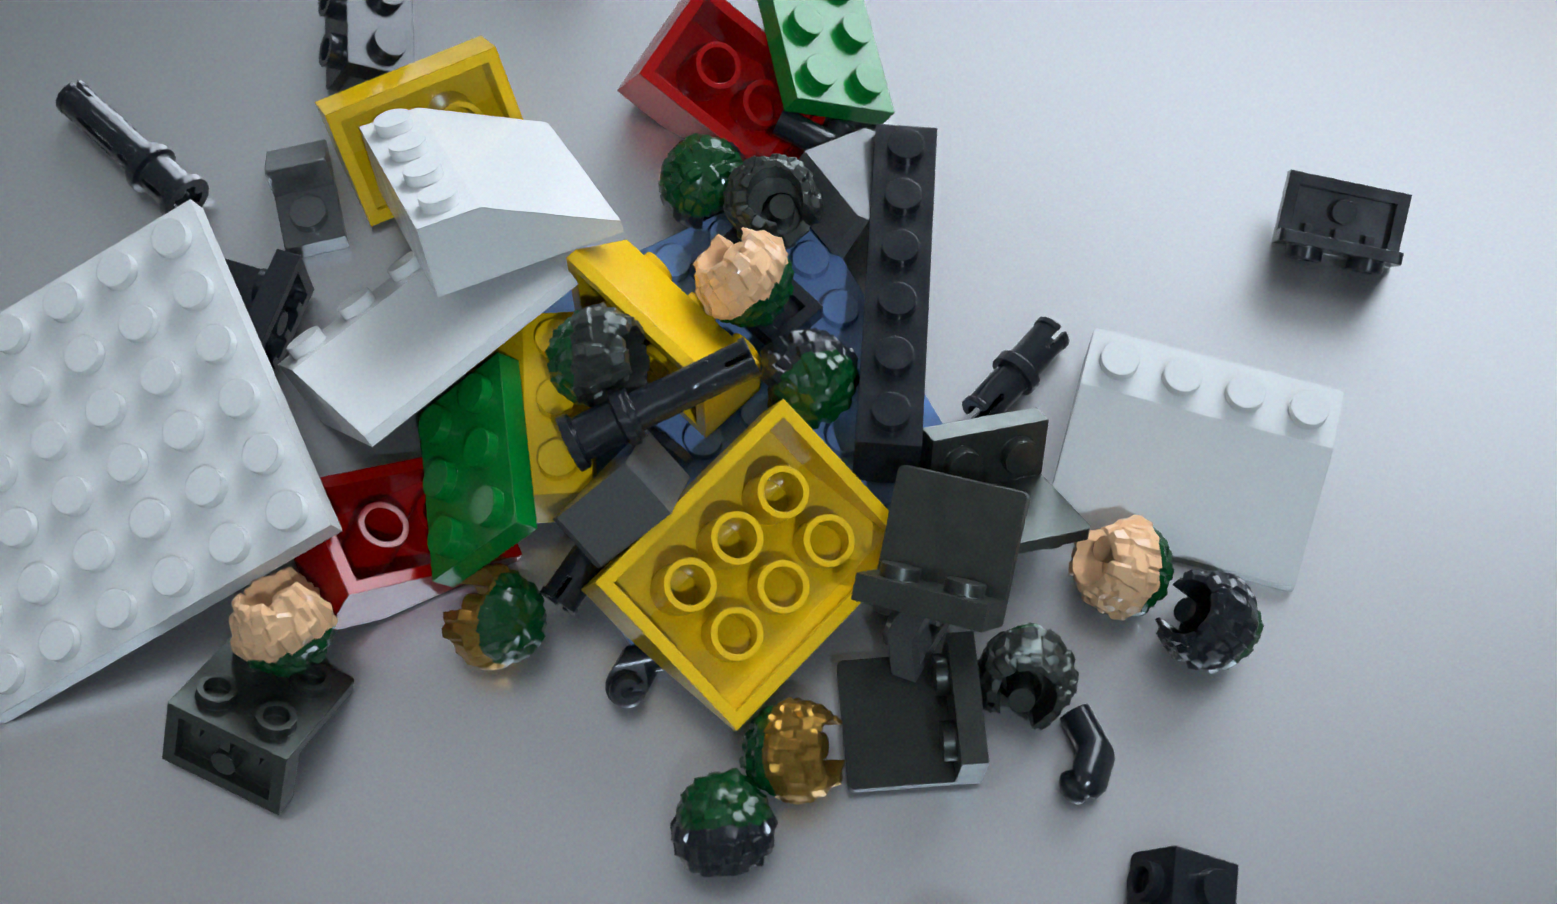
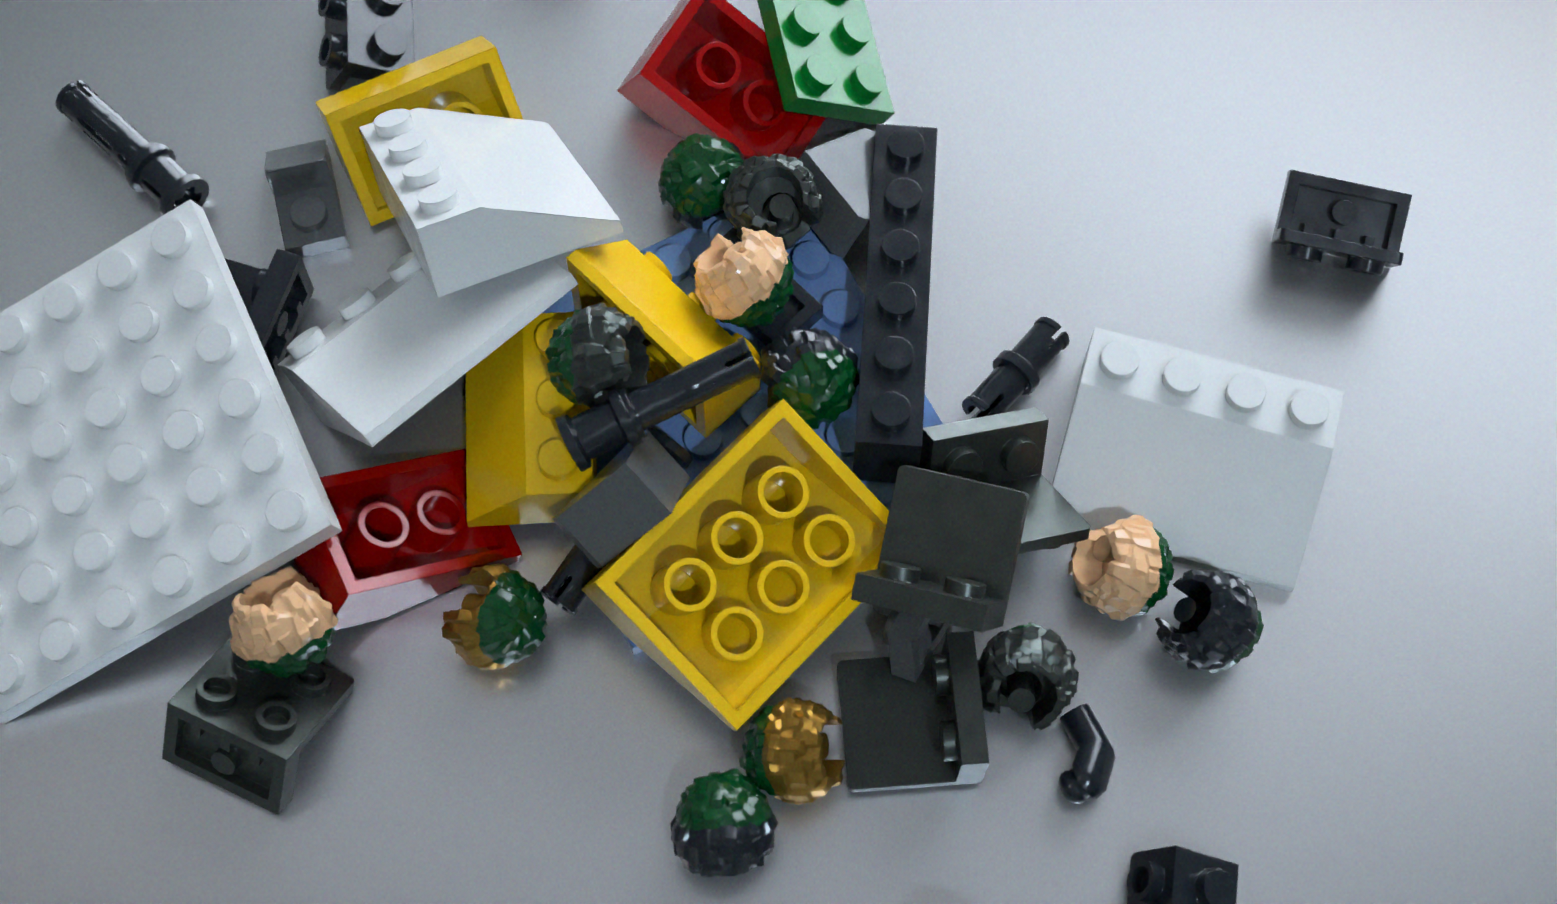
green plate [418,353,538,588] -> none
black arm [605,644,665,708] -> none
black arm [772,110,856,151] -> none

